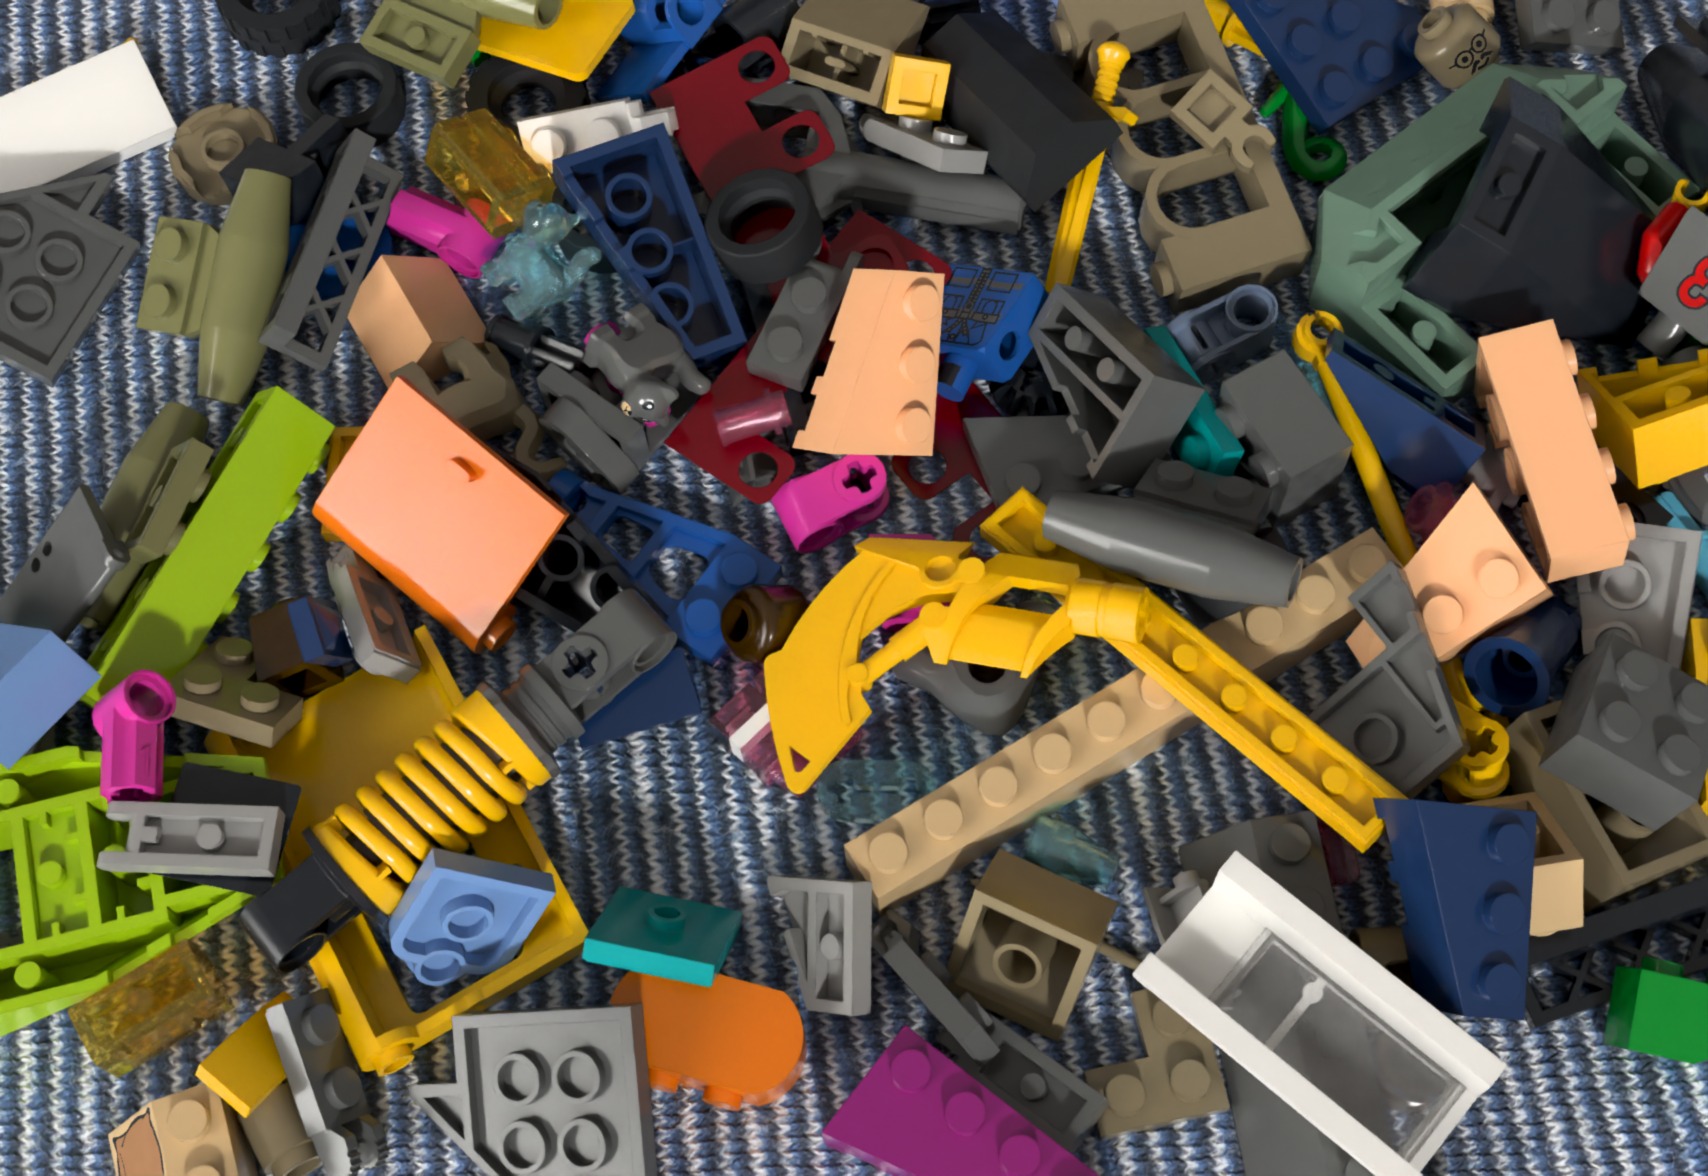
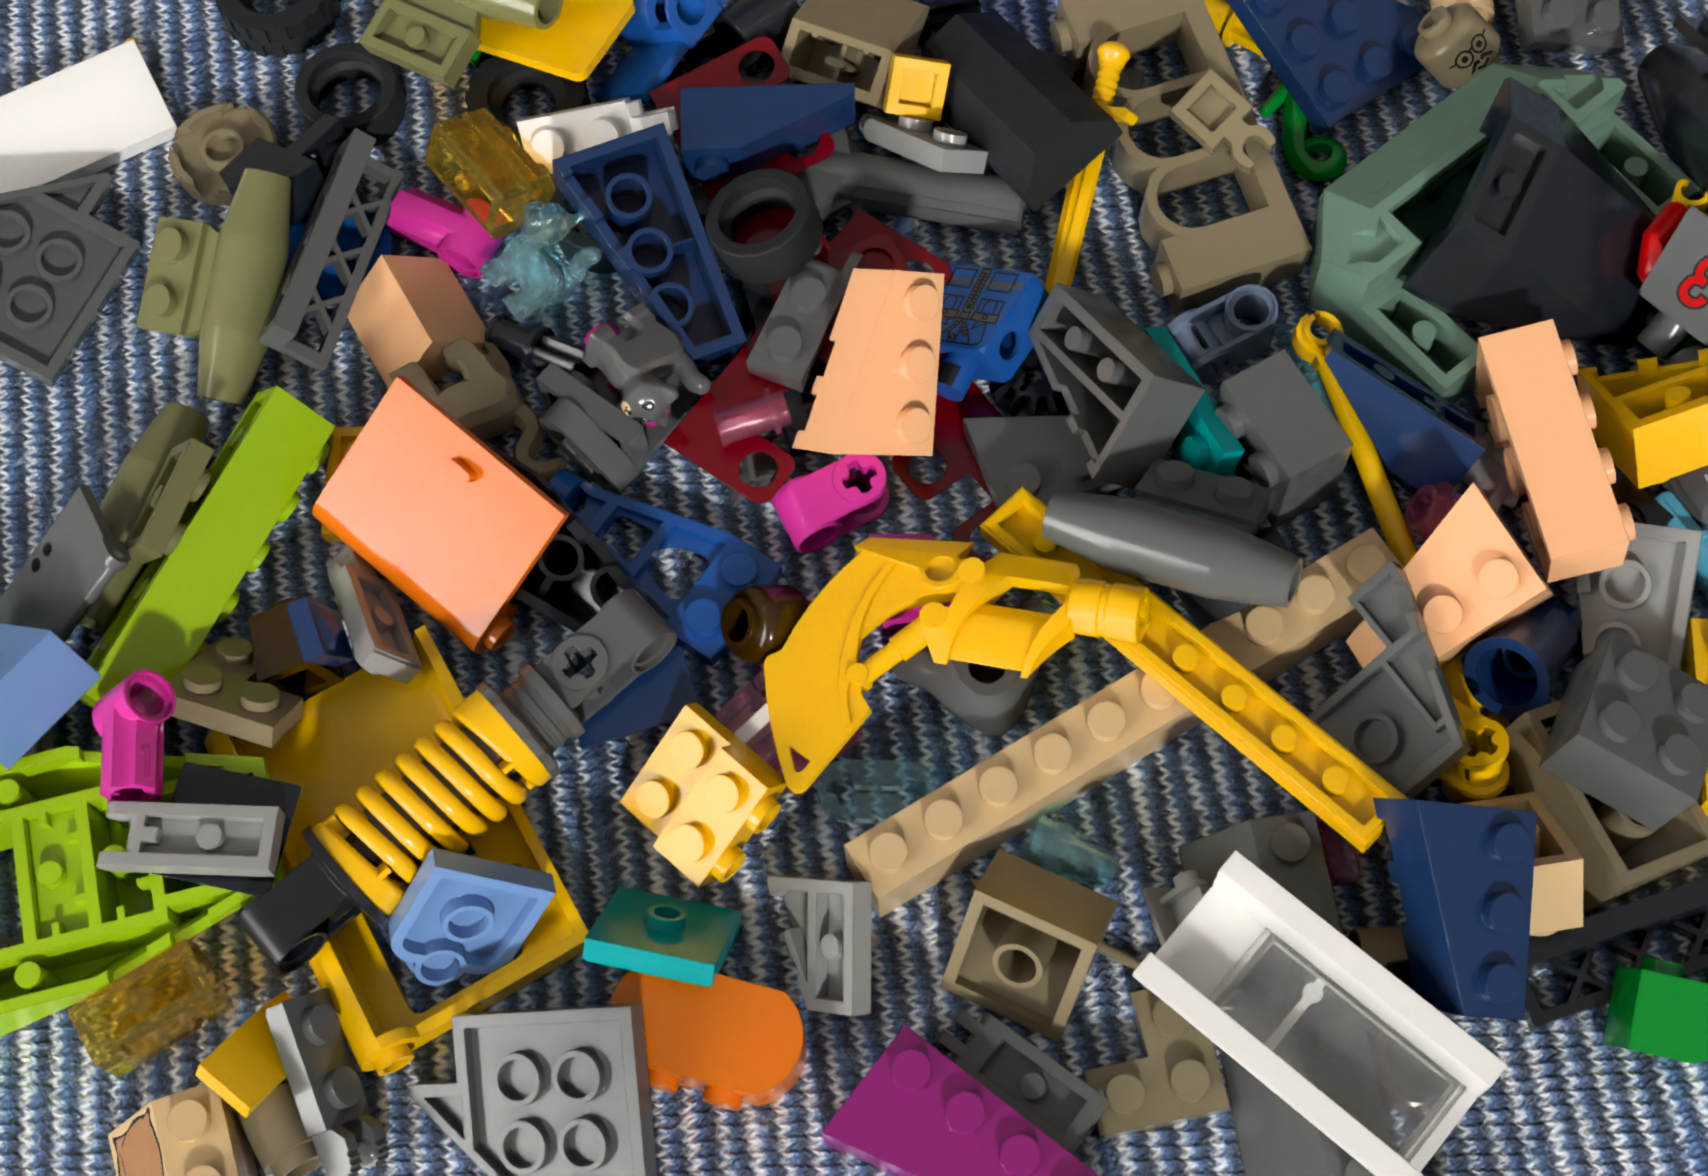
dark grey hinge [871,908,1001,1066] -> none
none -> yellow plate [619,702,787,887]
none -> dark blue slope [680,83,855,182]

